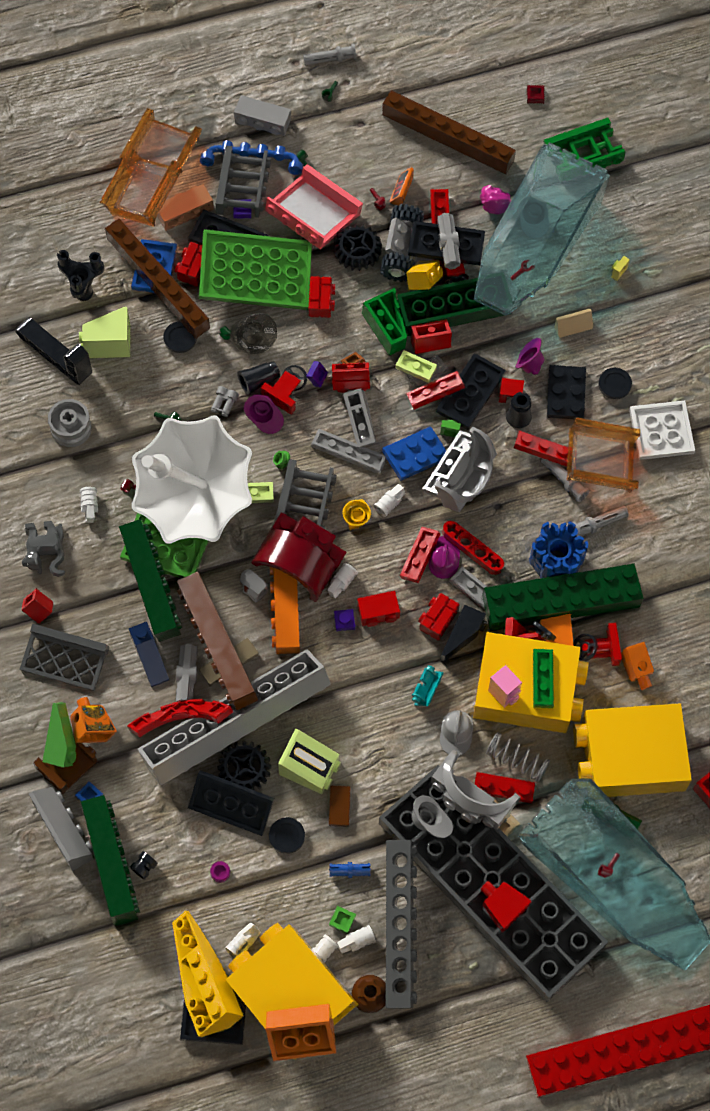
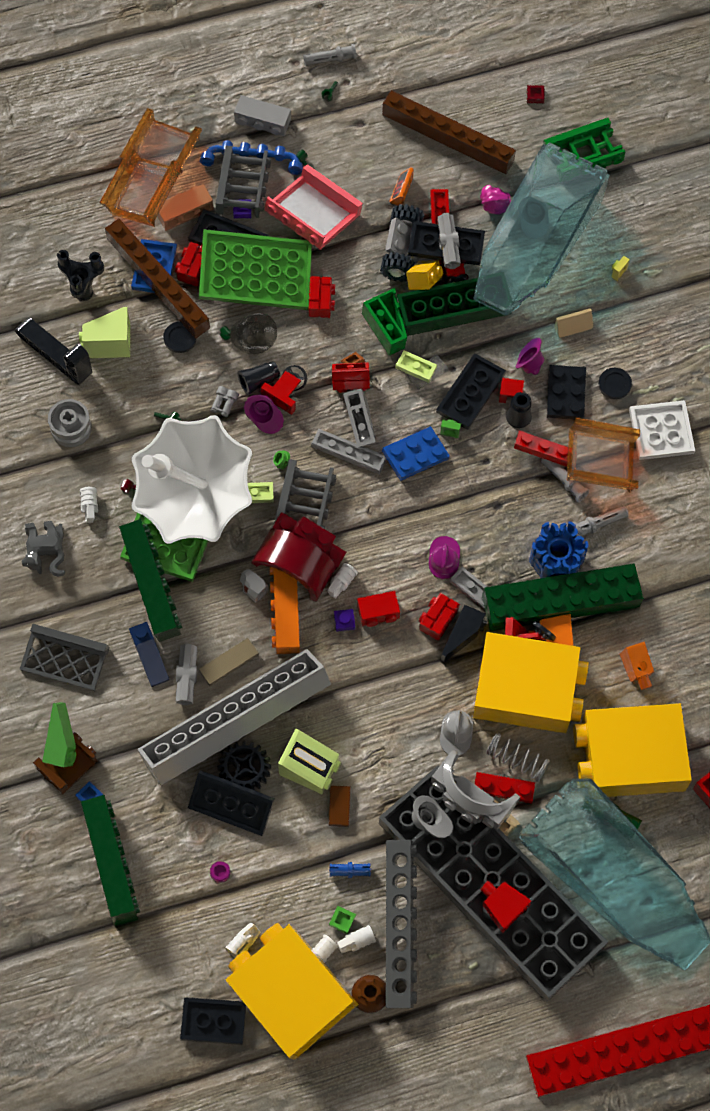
red panel [21,588,53,623] -> none
light grey slope [28,787,94,871] -> none
orange torso [70,697,117,743] -> none
red tile [127,699,233,738] -> none
black wheel [130,851,158,880] -> none
yellow wedge [172,911,243,1037] -> none
reddish brown brick [177,572,259,710] -> none
orange slope [265,1004,336,1061] -> none
black piece [269,817,305,854] -> none
dark purple plate [306,361,328,387] -> none
black gear [333,224,382,272] -> none
yellow hat [342,499,371,530] -> none
dark red hand [370,188,386,211] -> none
white hinge [373,484,405,517] -> none
plate [400,527,441,583] -> none
red tile [406,371,465,410] -> none
red brick [411,320,452,354] -> none
teal hinge [412,665,444,707] -> none
light grey piece [422,427,497,512] -> none
red beam [442,521,504,575] -> none
bright pink brick [488,665,522,707] -> none
dark red hand [510,260,535,280] -> none
green tile [533,649,554,708] -> none
red piece [573,622,622,666] -> none
dark red hand [598,853,620,878] -> none

